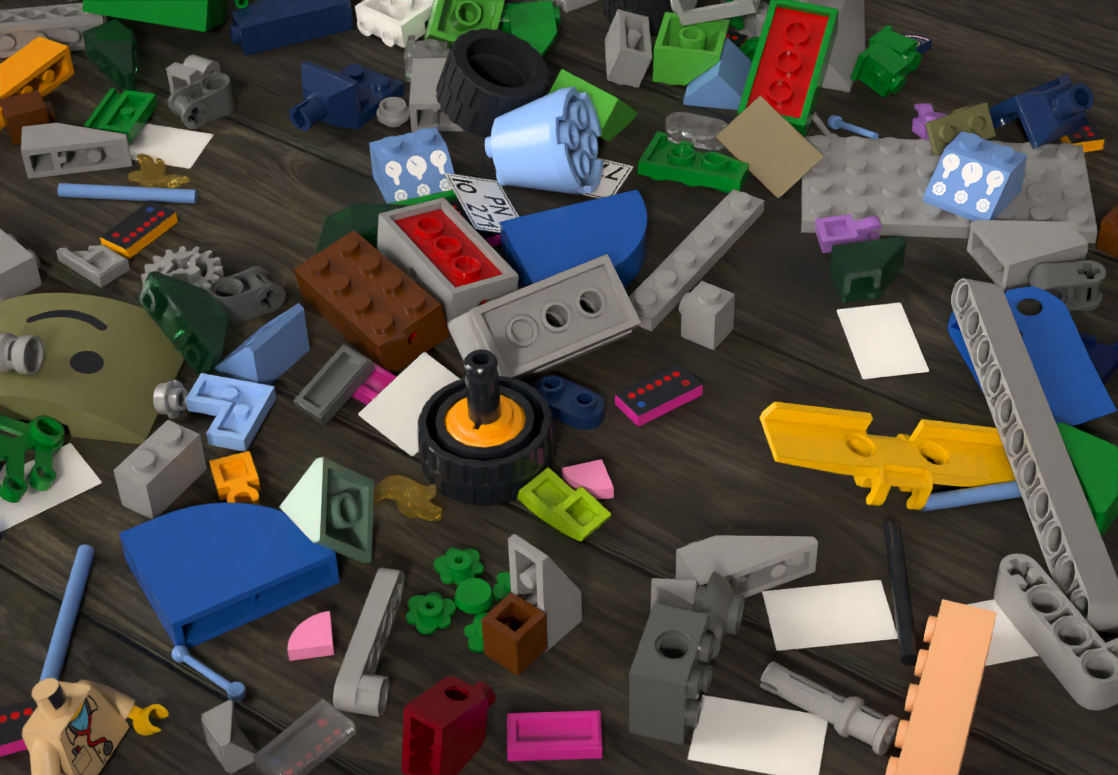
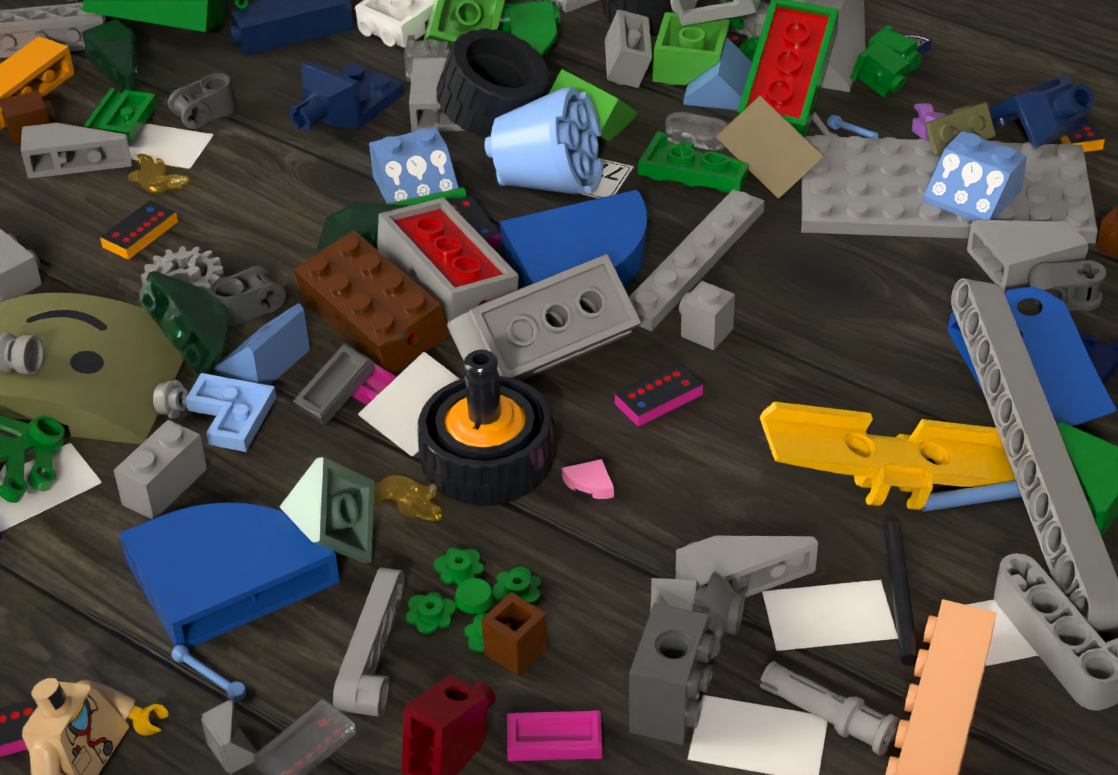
medium blue bar [39,544,95,682] -> none
light grey tile [56,245,130,288] -> none
medium blue bar [58,183,198,204] -> none
light grey leg [166,54,221,101] -> none
light orange plate [209,451,261,506] -> none
bright pink tile [288,611,334,661] -> none
light grey plate [377,97,410,127] -> none
white sticker [444,173,519,233] -> none
light grey slope [508,534,582,652] -> none
lime slope [517,467,611,542] -> none
dark blue plate [533,375,605,430] -> none
medium lavender plate [815,214,882,253] -> none
clear green slope [829,236,907,303] -> none
white sticker [837,303,929,379] -> none

